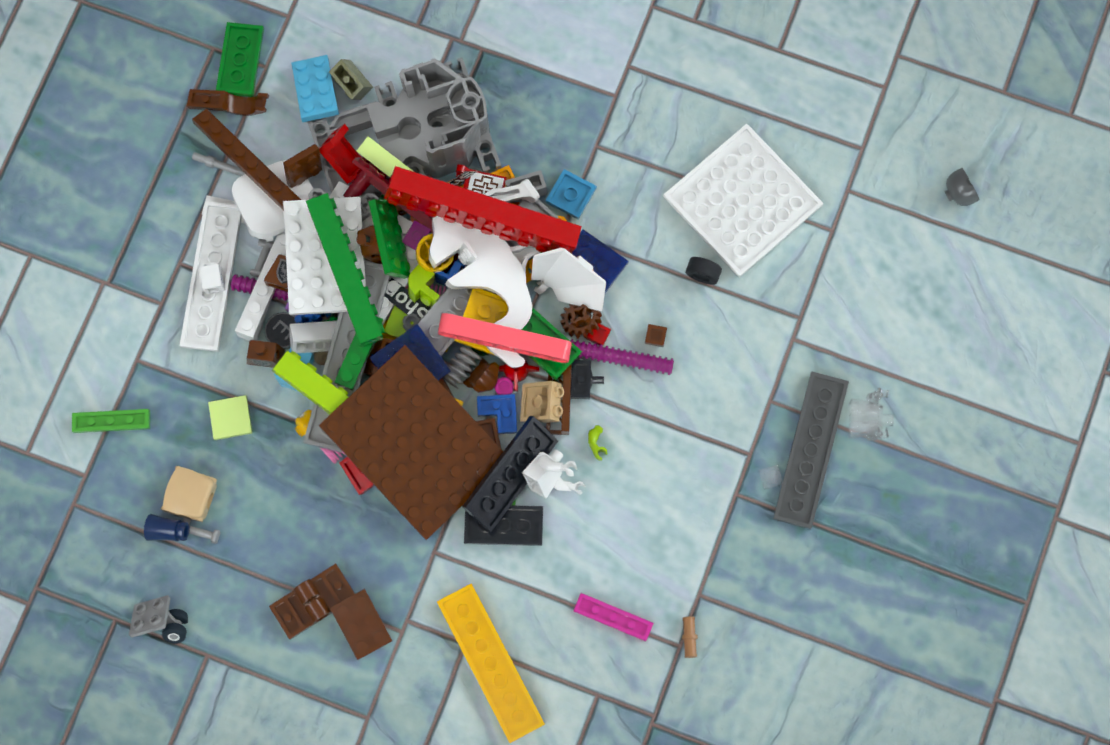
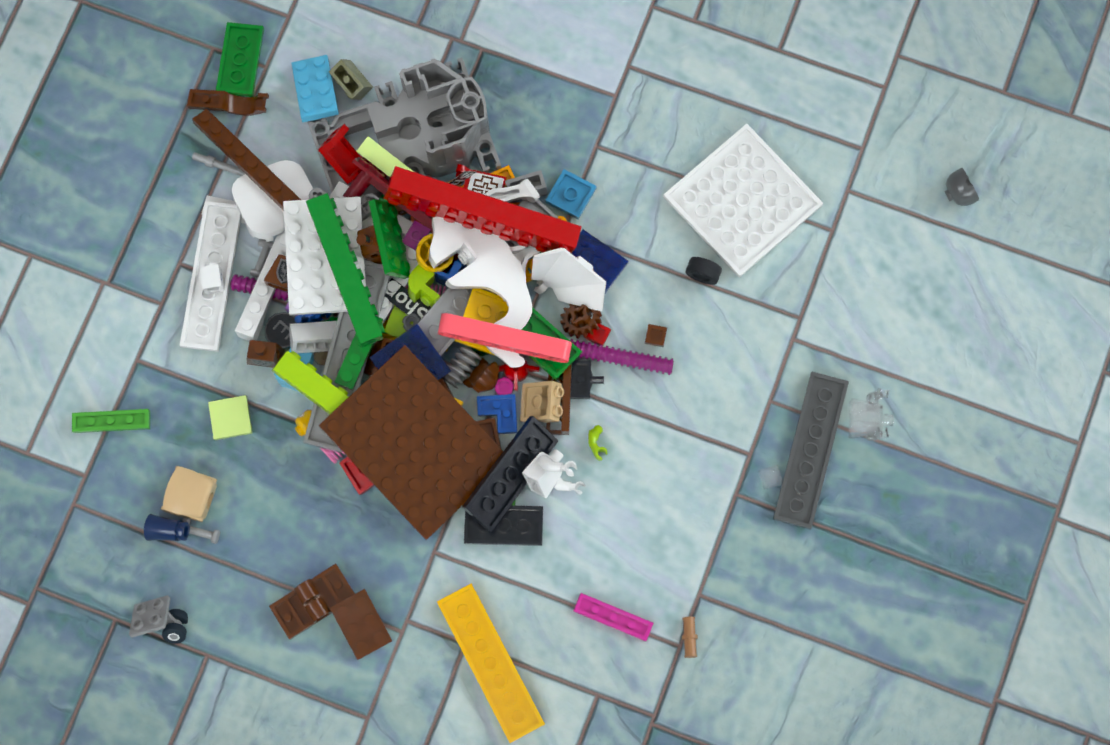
reddish brown plate [283,144,322,188] -> none

